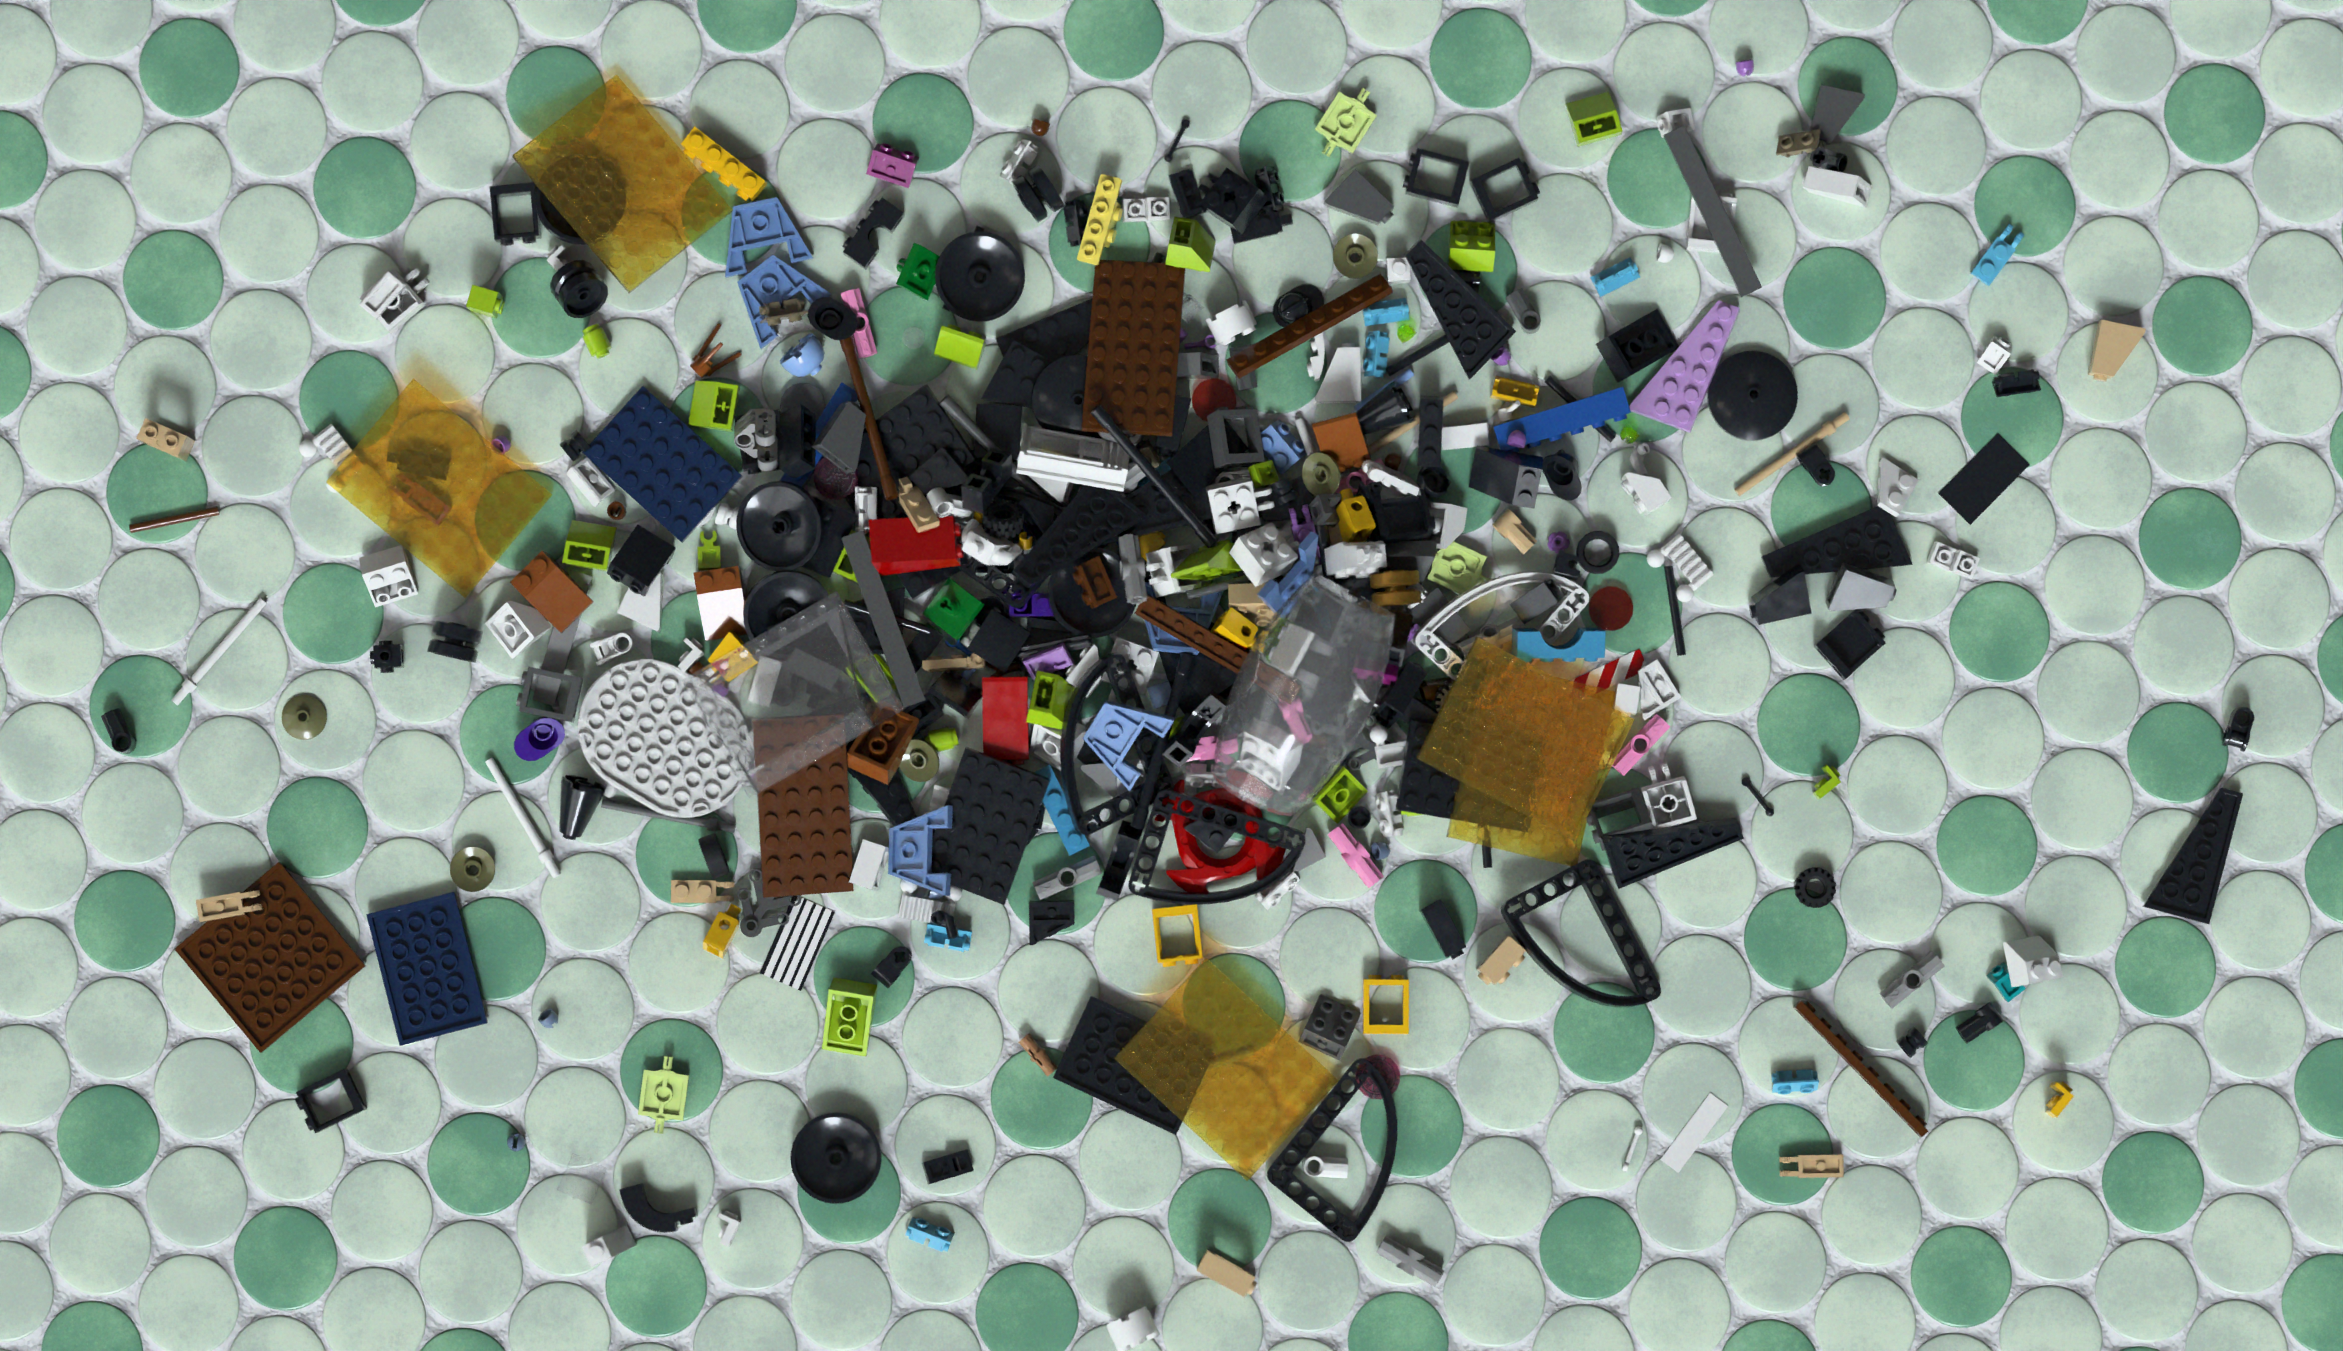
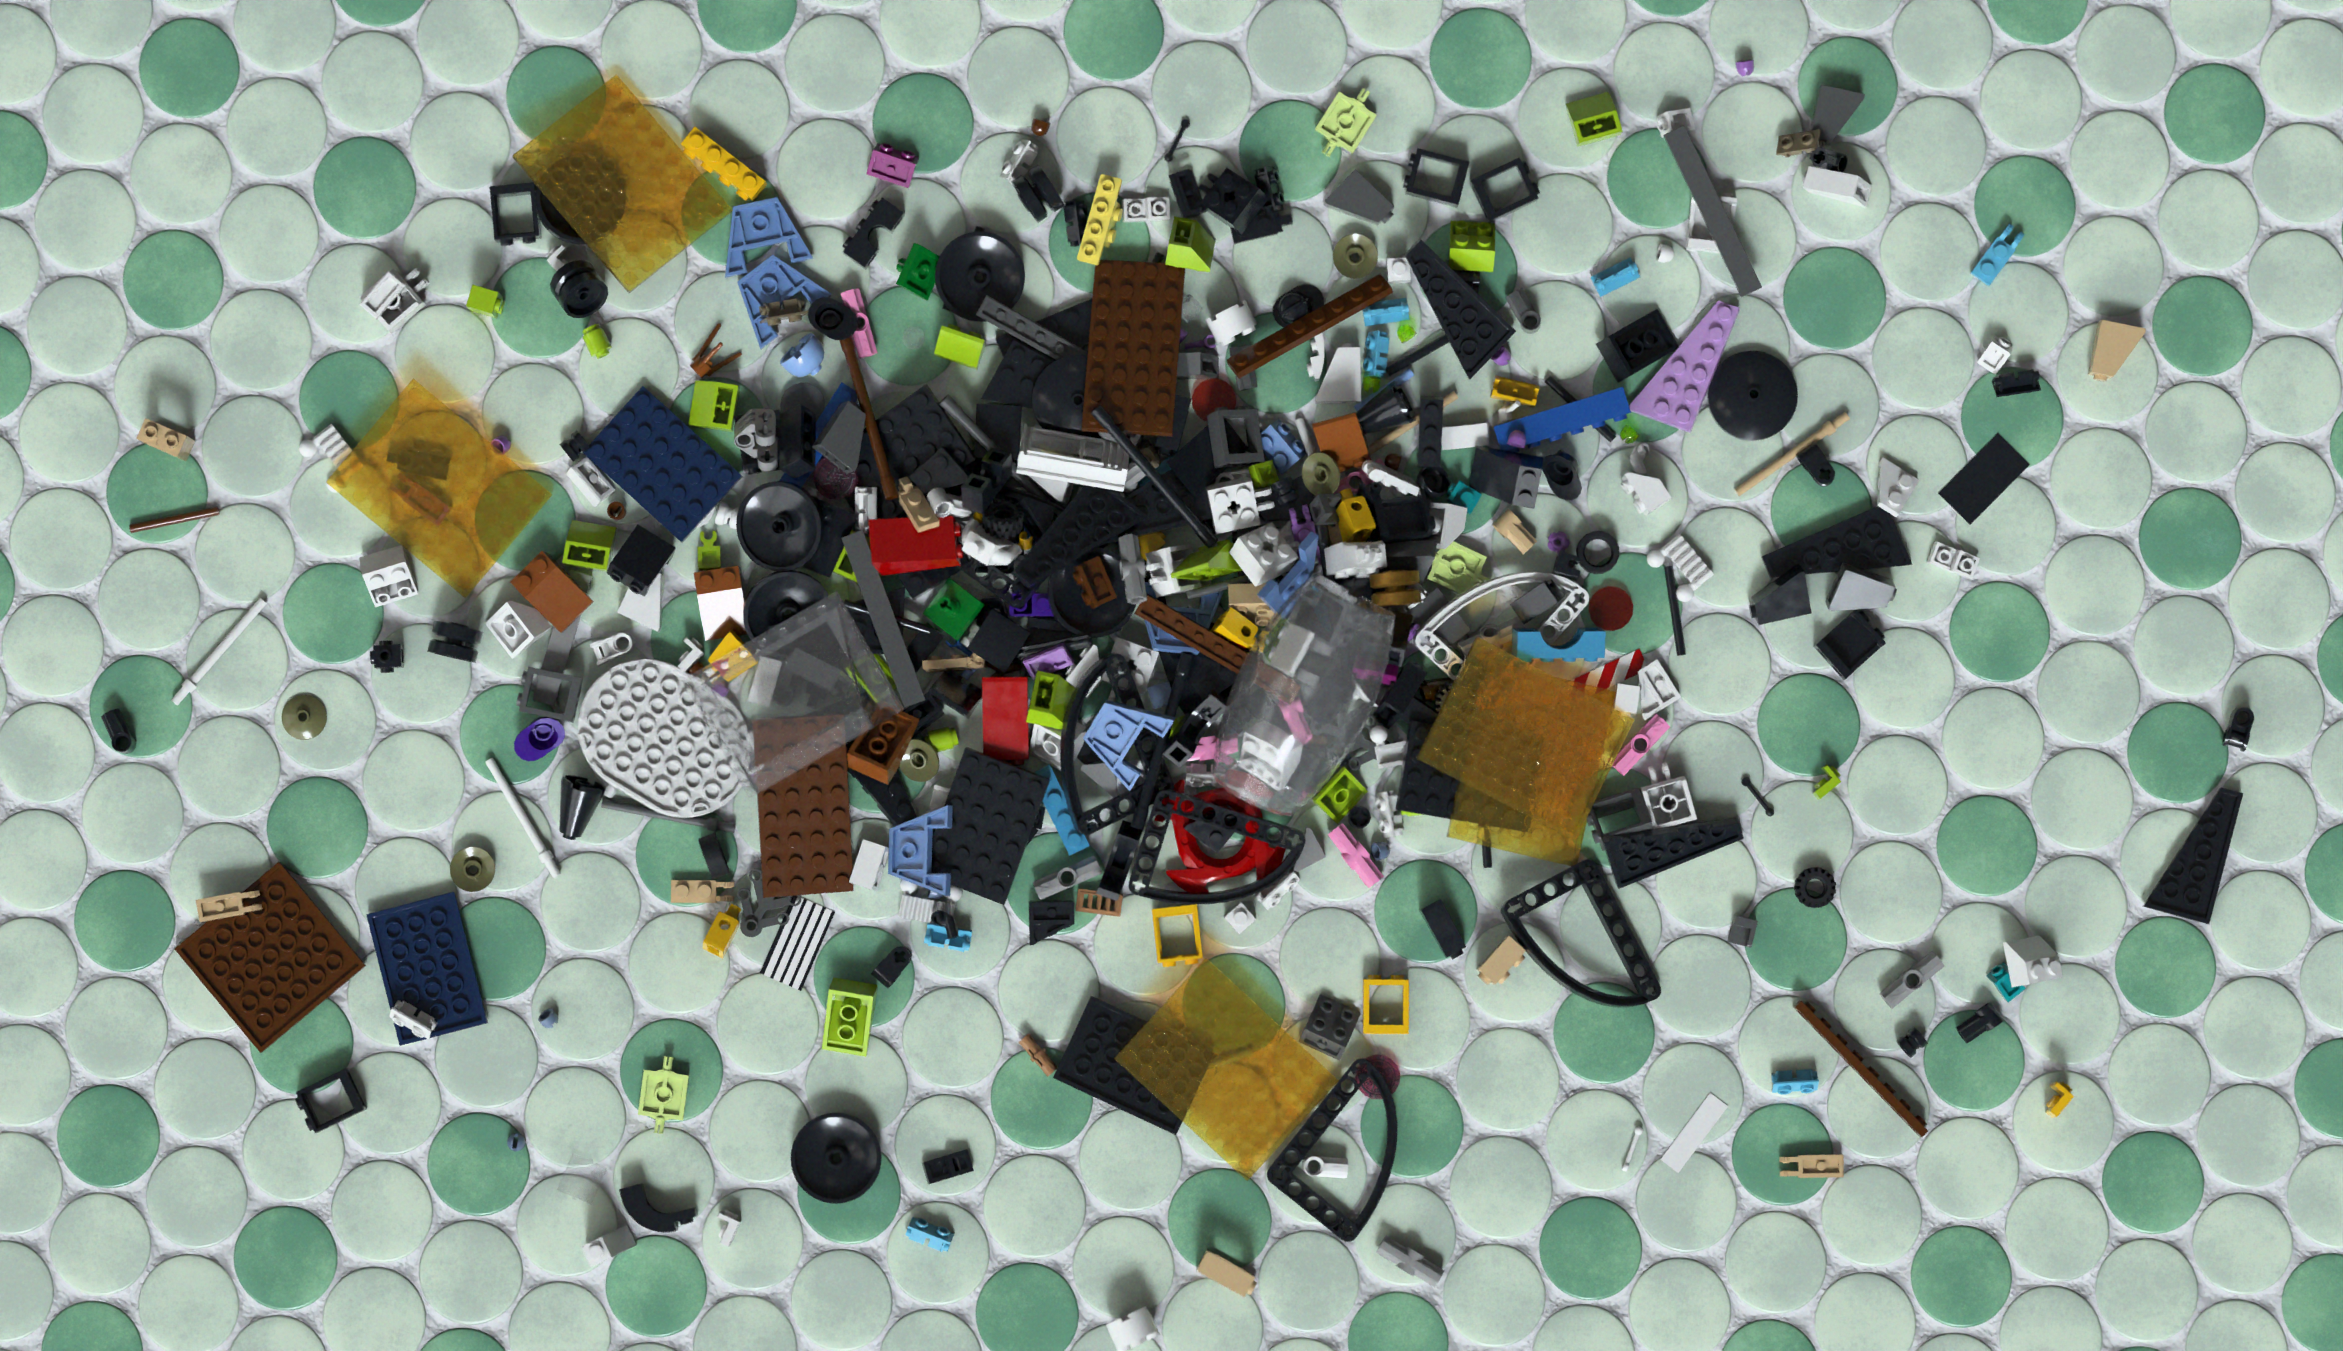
none -> white hinge [390,1000,438,1039]
none -> dark grey tile [976,295,1088,360]
none -> medium nougat slope [1075,889,1123,917]
none -> white brick [1224,902,1256,934]
none -> clear neon green hinge [1363,377,1381,393]
none -> teal bracket [1446,480,1482,514]
none -> dark grey panel [1728,915,1758,948]

